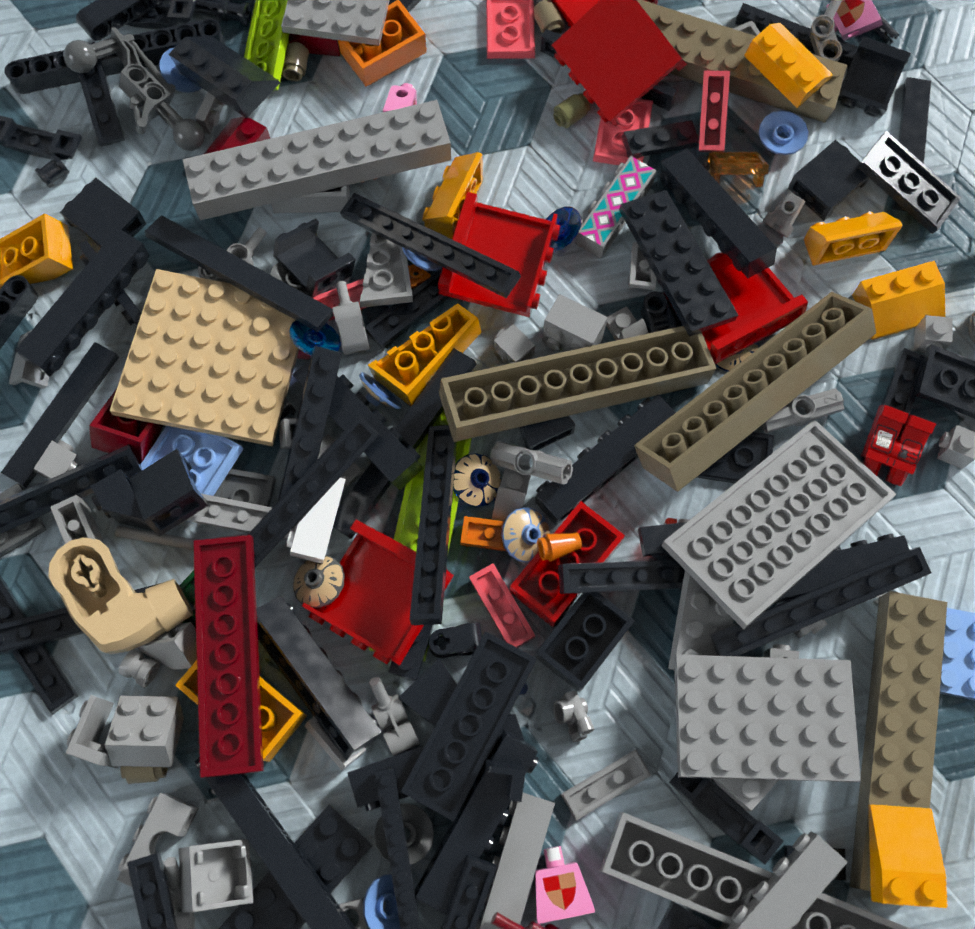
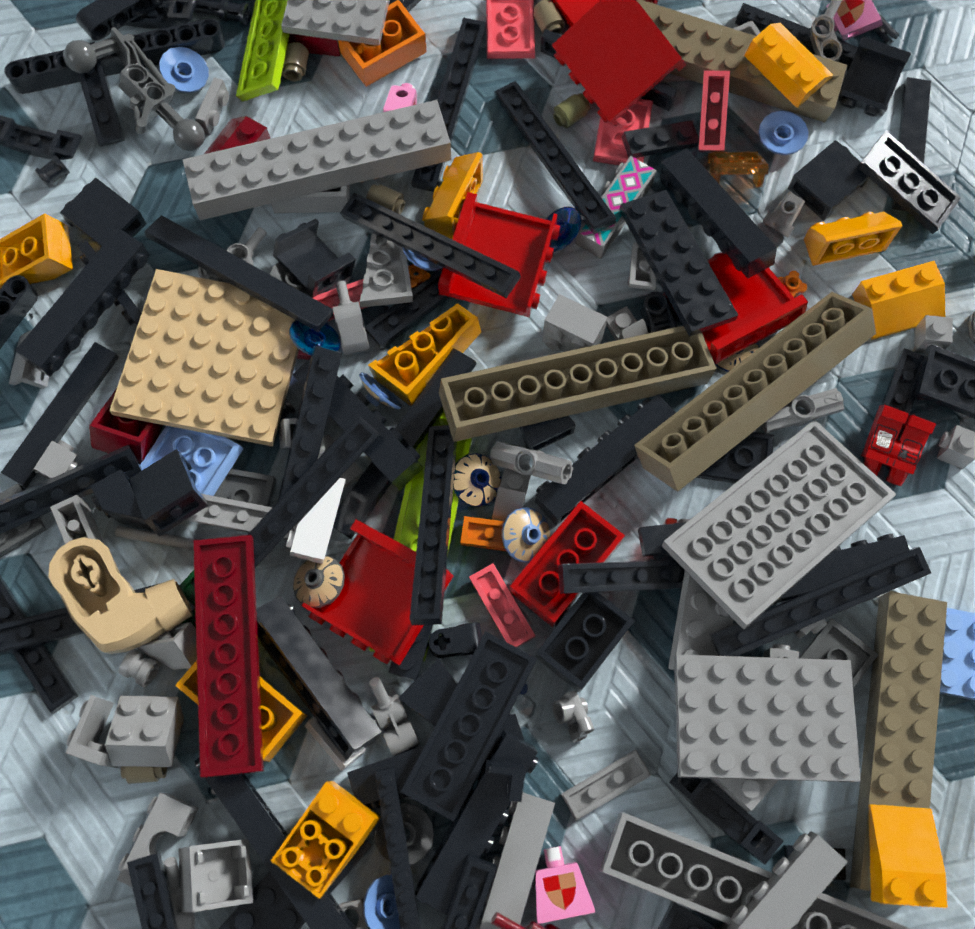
black slope [169,37,280,119] -> none
light grey brick [494,324,535,364] -> none
orange cone [537,532,582,562] -> none
none -> light orange slope [271,781,381,899]
none -> dark tan brick [366,184,406,214]
none -> black plate [411,17,487,192]
none -> black tile [494,81,616,235]
none -> orange plate [778,271,807,297]
none -> dark grey plate [799,618,878,688]

